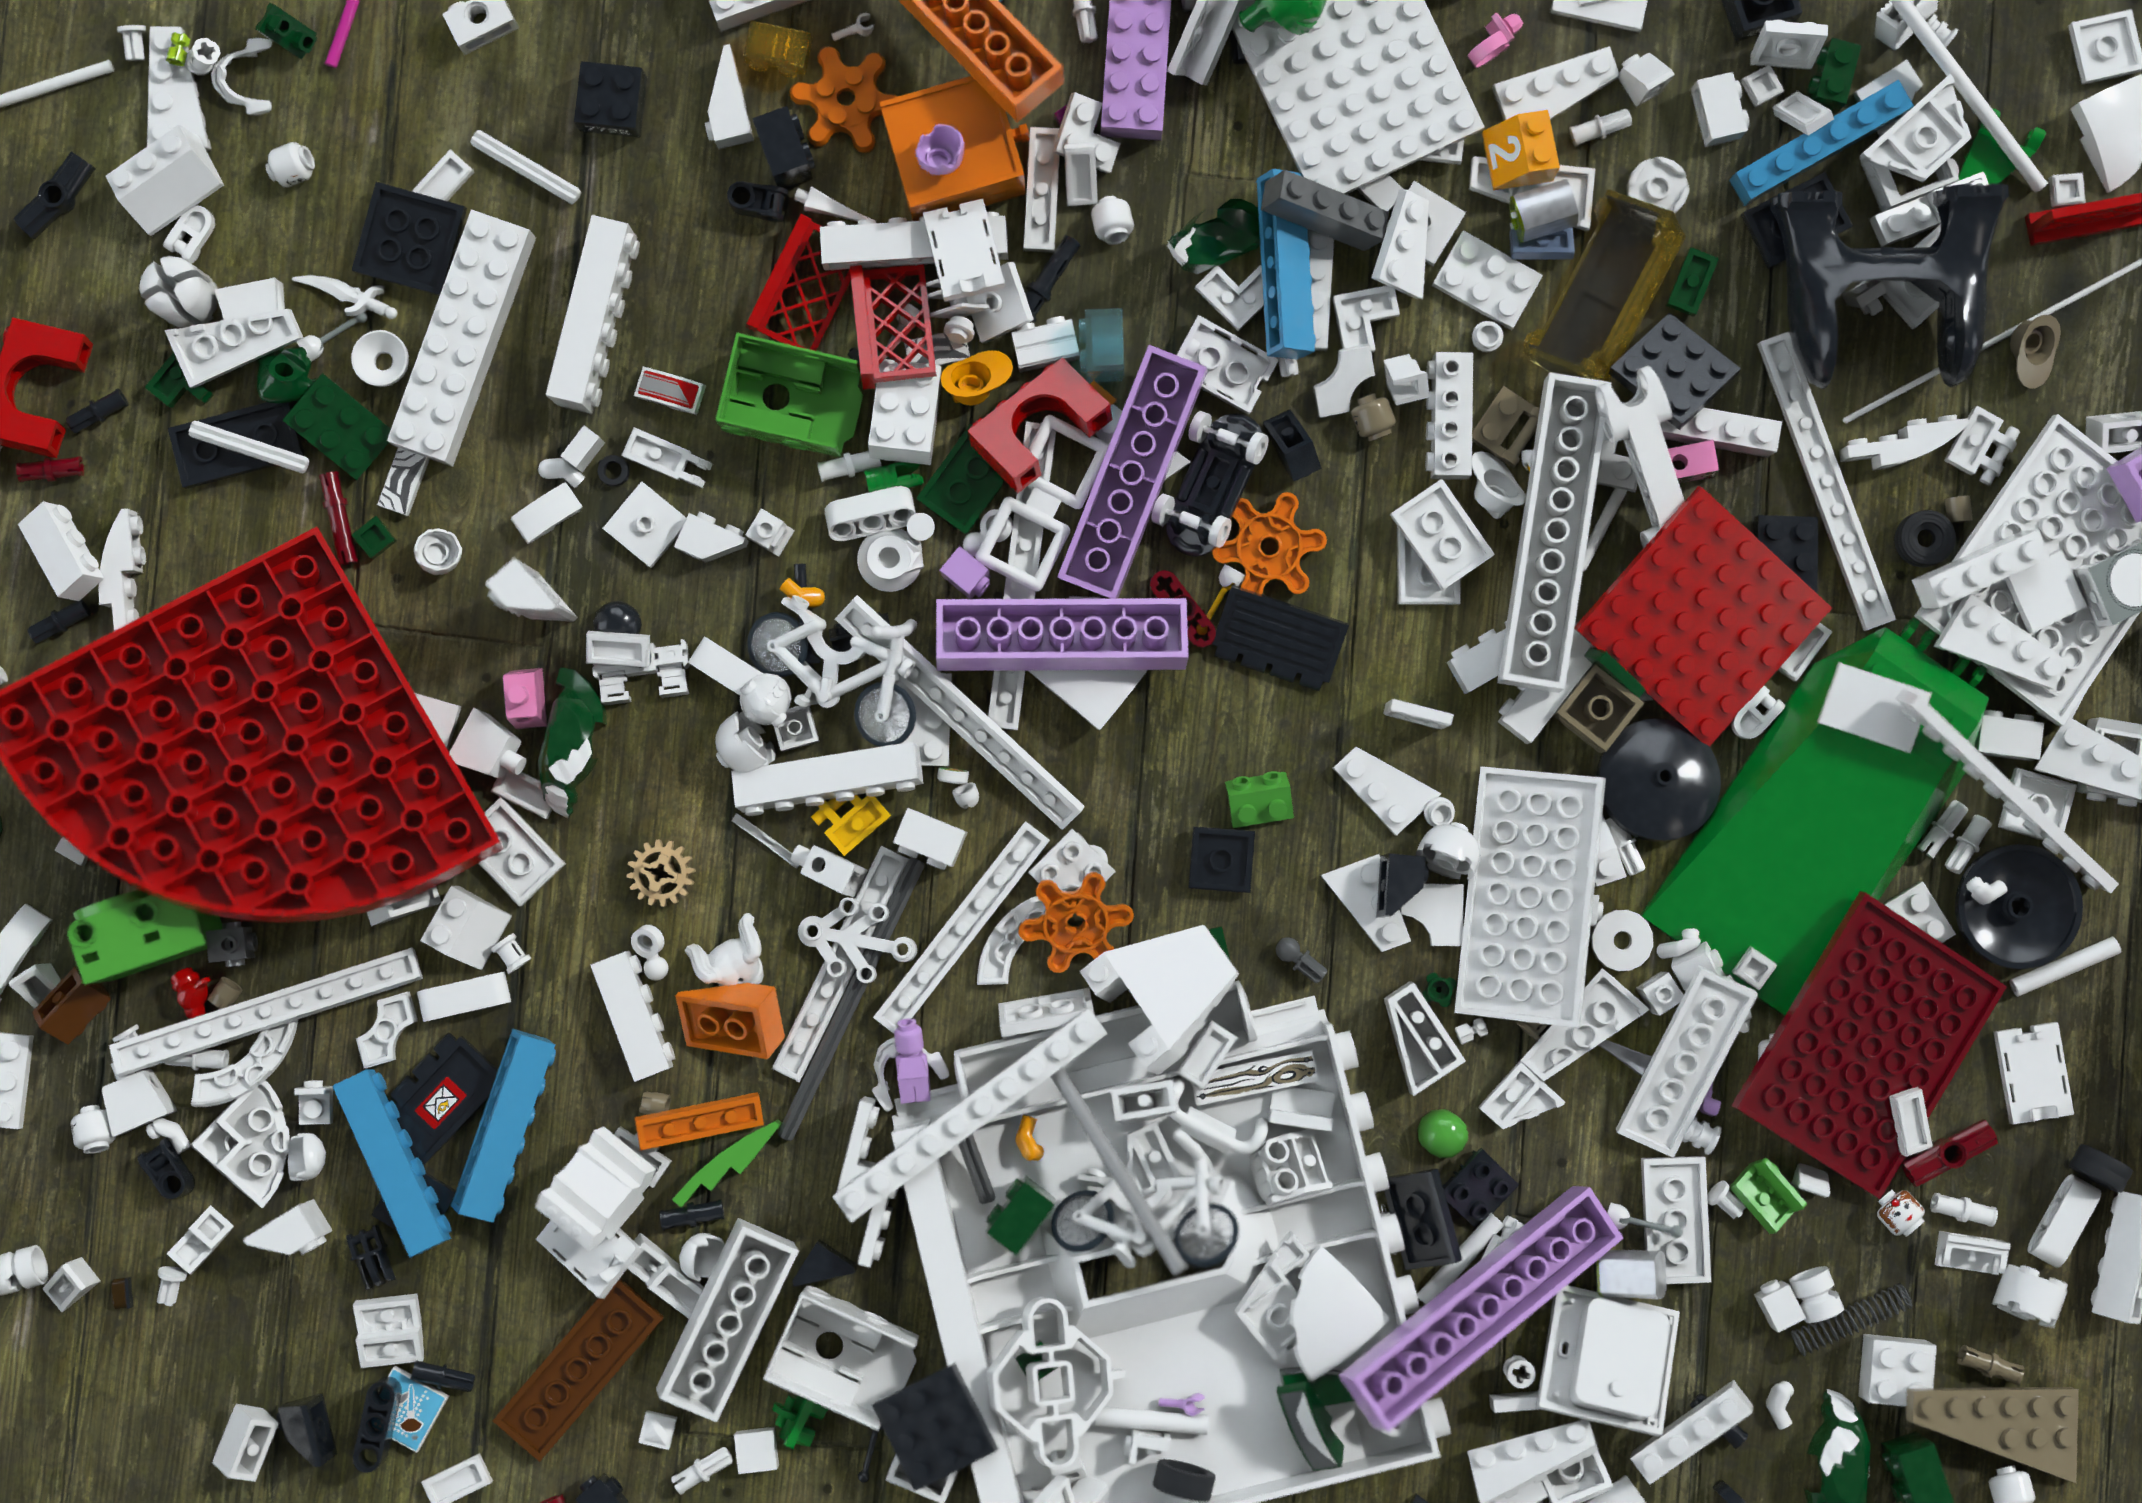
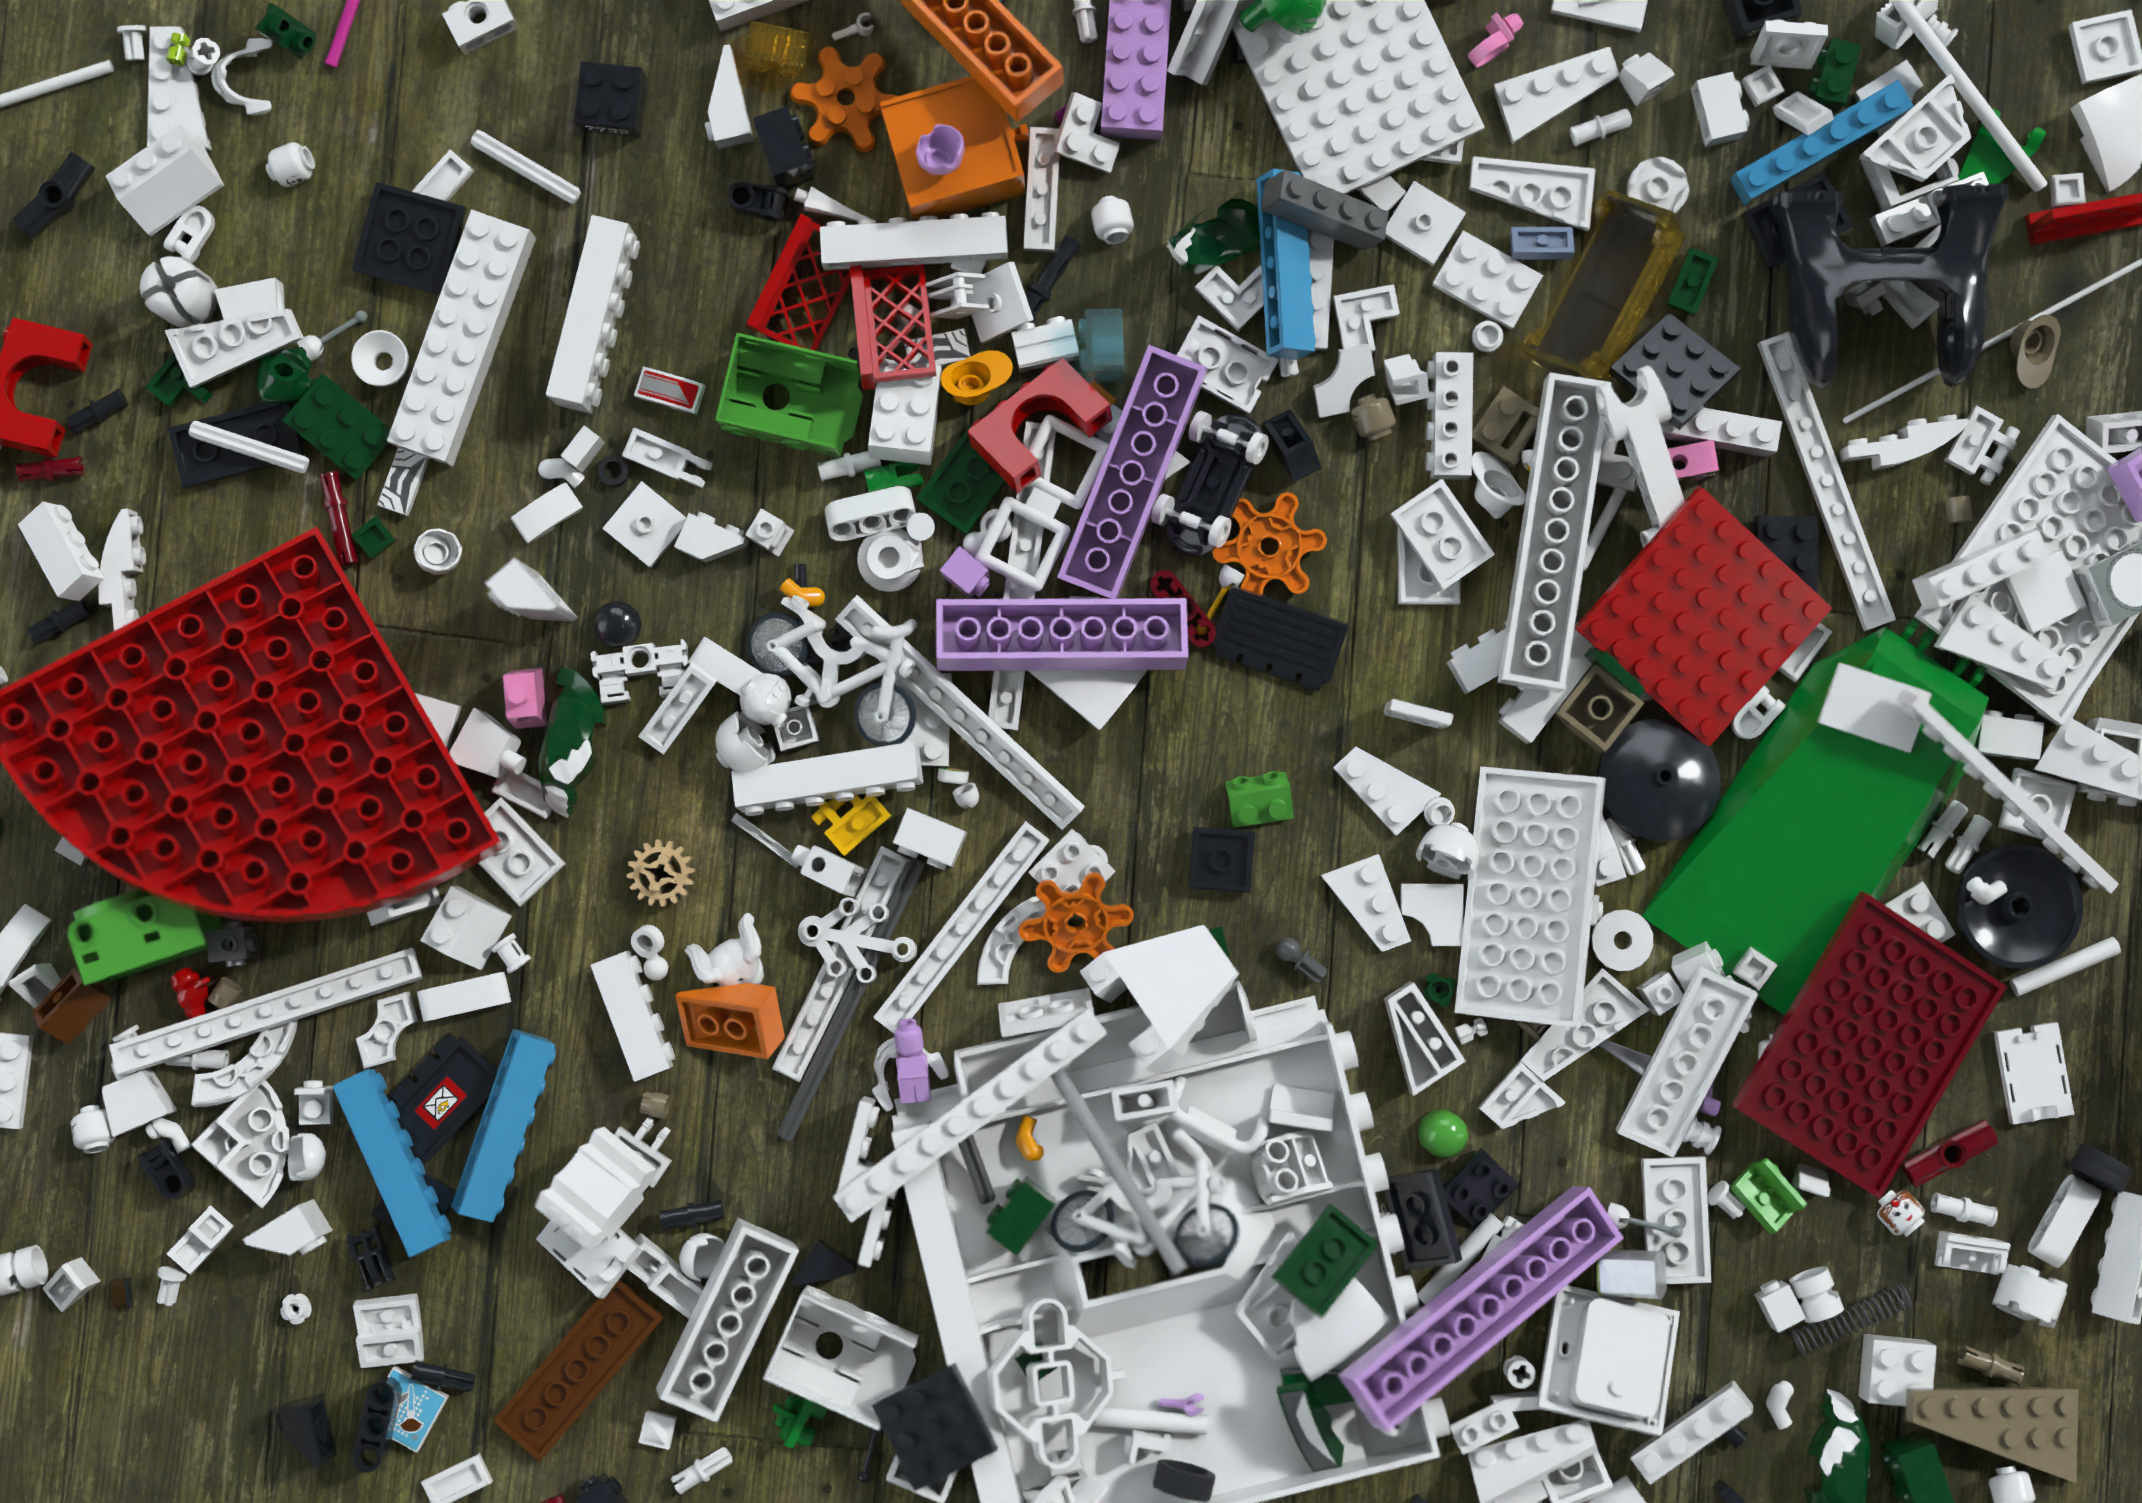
white brick [212,1404,279,1482] -> none
white piece [292,275,397,319] -> none
white tile [586,631,650,668] -> none
orange plate [634,1092,764,1150] -> none
bright green slope [672,1119,782,1208] -> none
white piece [734,1427,779,1474] -> none
white piece [923,199,1005,302] -> none
white plate [944,316,975,344] -> none
white tile [1064,143,1098,206] -> none
white tile [1177,1020,1237,1090] -> none
tile [1192,1050,1319,1106] -> none
white wing [1371,189,1429,299] -> none
black slope [1376,853,1429,918] -> none
light orange slope [1482,110,1560,190] -> none
flat silver piece [1509,179,1579,243] -> none
white arm [1657,929,1701,959] -> none
white tile [1889,1087,1933,1157] -> none
black tyre [1894,510,1956,567] -> none
none -> white plate [280,1293,312,1324]
none -> white plate [638,662,717,754]
none -> dark green plate [1271,1203,1379,1319]
none -> white bracket [1450,1399,1520,1455]

